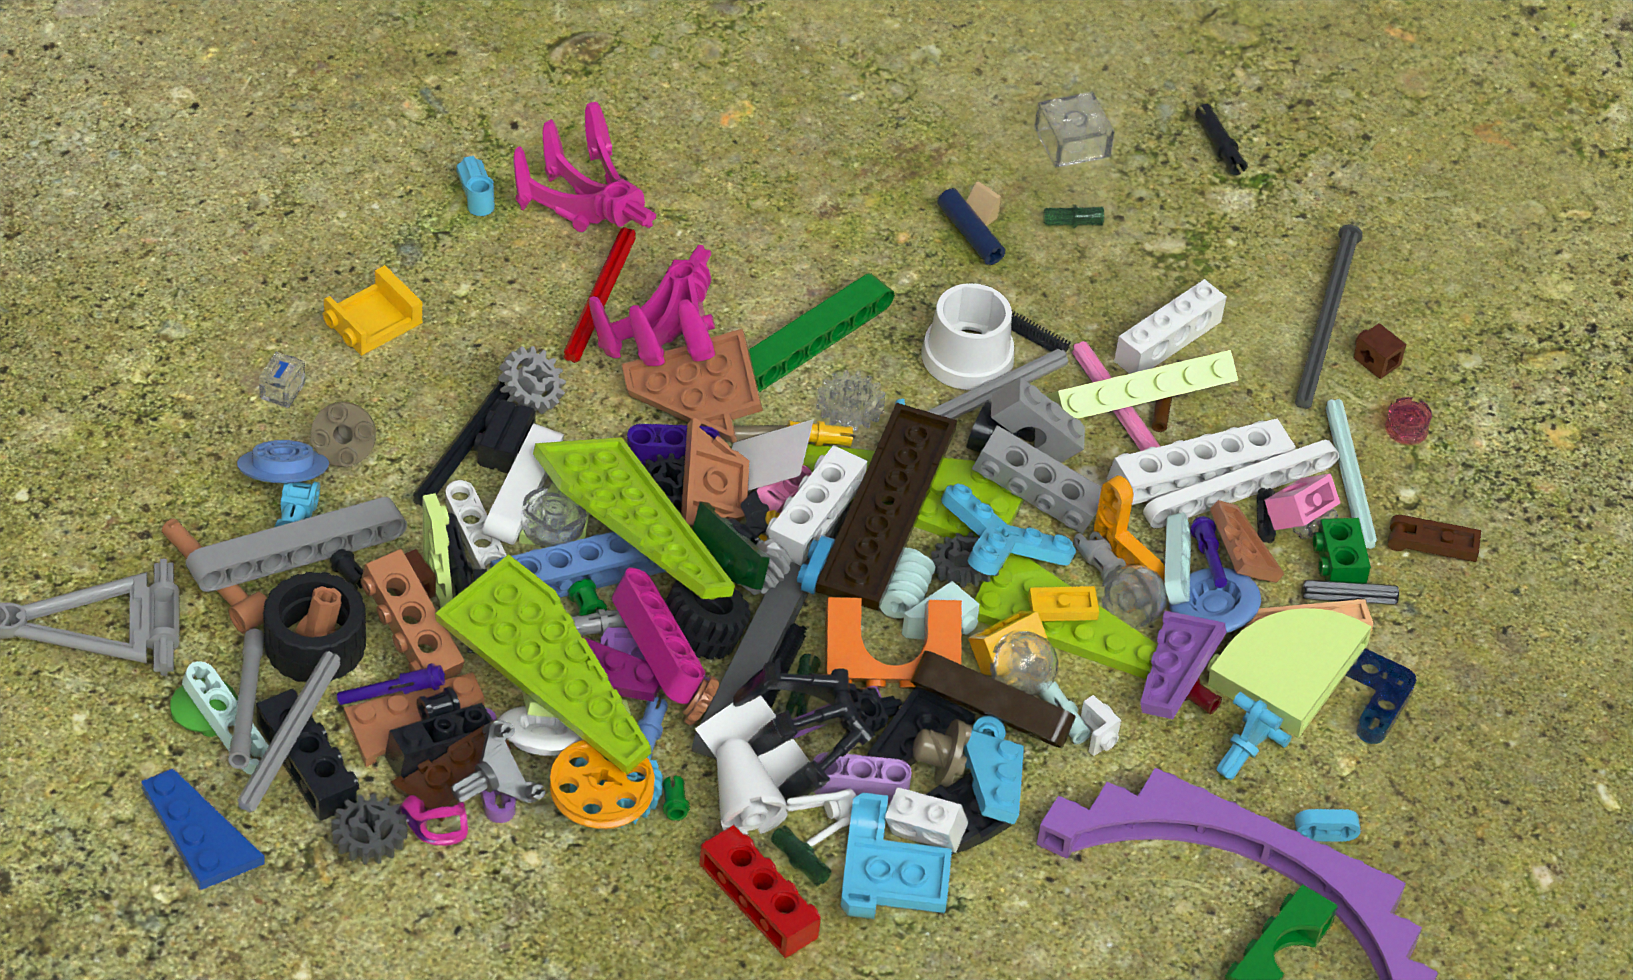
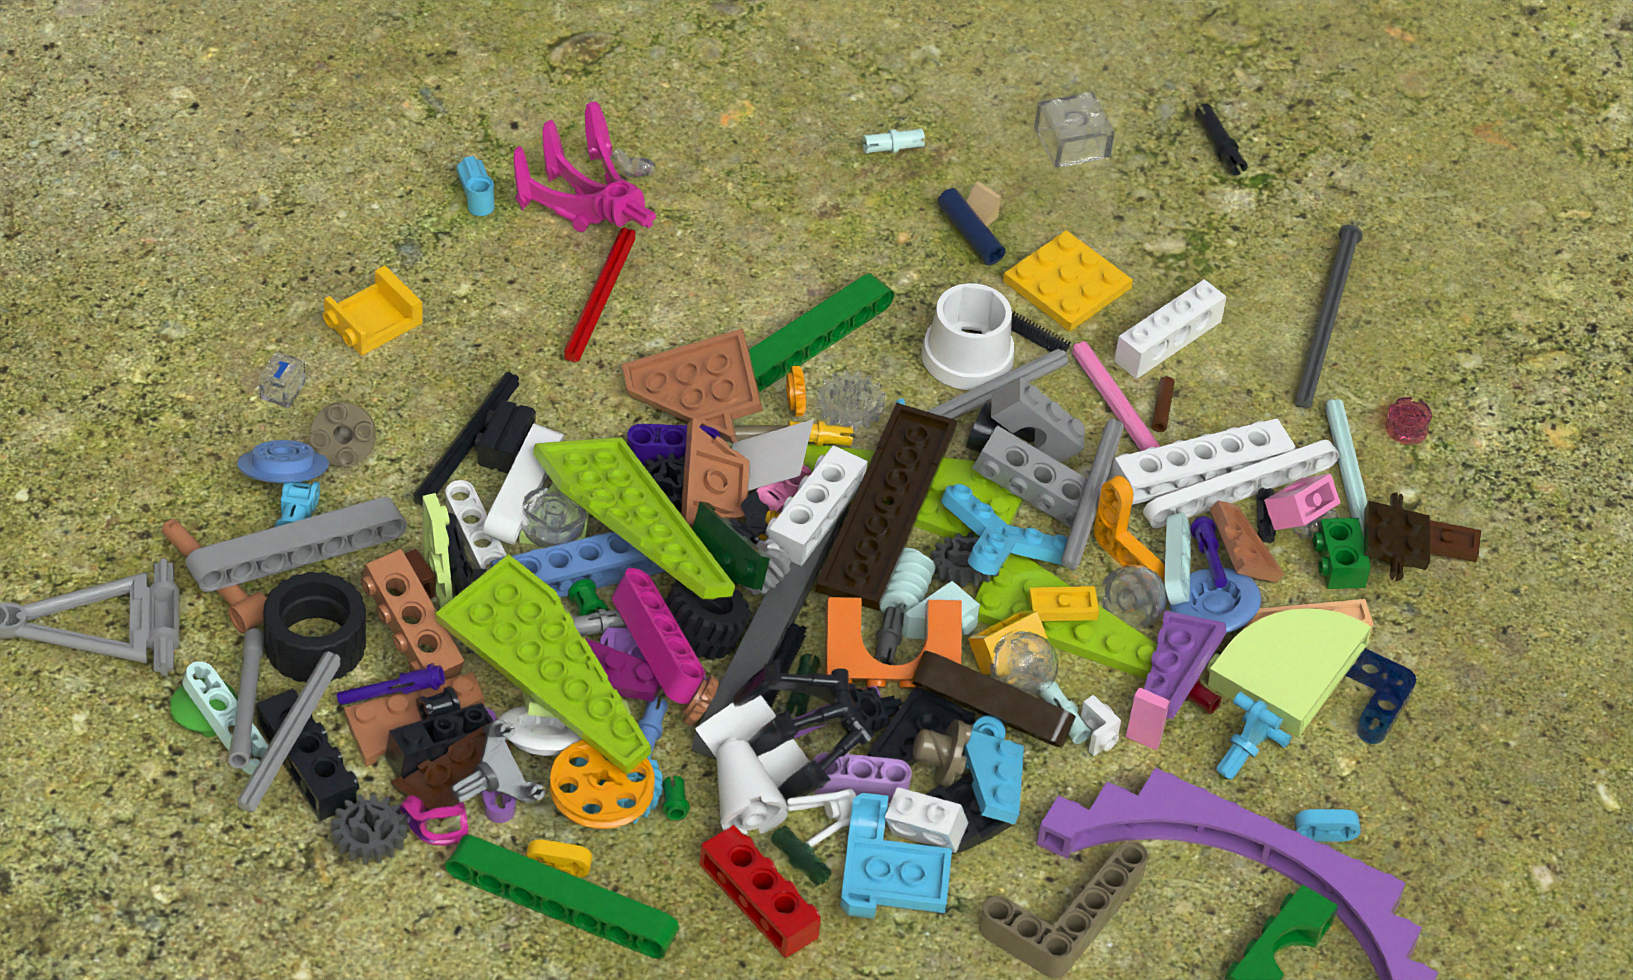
blue wing [141,769,265,891] -> none
nougat piece [296,586,342,637] -> none
black pin [330,549,363,590] -> none
light grey gear [498,346,566,414] -> none
dark pink piece [589,245,715,366] -> none
dark azure plate [797,535,835,595] -> none
clear green axle [1043,204,1104,228] -> none
yellowish green arch [1046,350,1238,419] -> none
light grey piece [1074,532,1127,583] -> none
axle [1302,580,1399,605] -> none
copper brick [1353,323,1406,379] -> none
none -> green beam [445,835,680,959]
none -> yellow beam [525,839,593,878]
none -> clear arm [611,149,656,178]
none -> light orange gear [786,366,806,417]
none -> light aqua pin [862,128,925,154]
none -> dark grey axle [873,606,904,665]
none -> dark tan beam [980,841,1148,978]
none -> yellow plate [1003,230,1133,332]
none -> light grey axle [1061,418,1124,570]
none -> bright pink tile [1126,688,1170,750]
none -> dark brown plate [1364,492,1430,581]

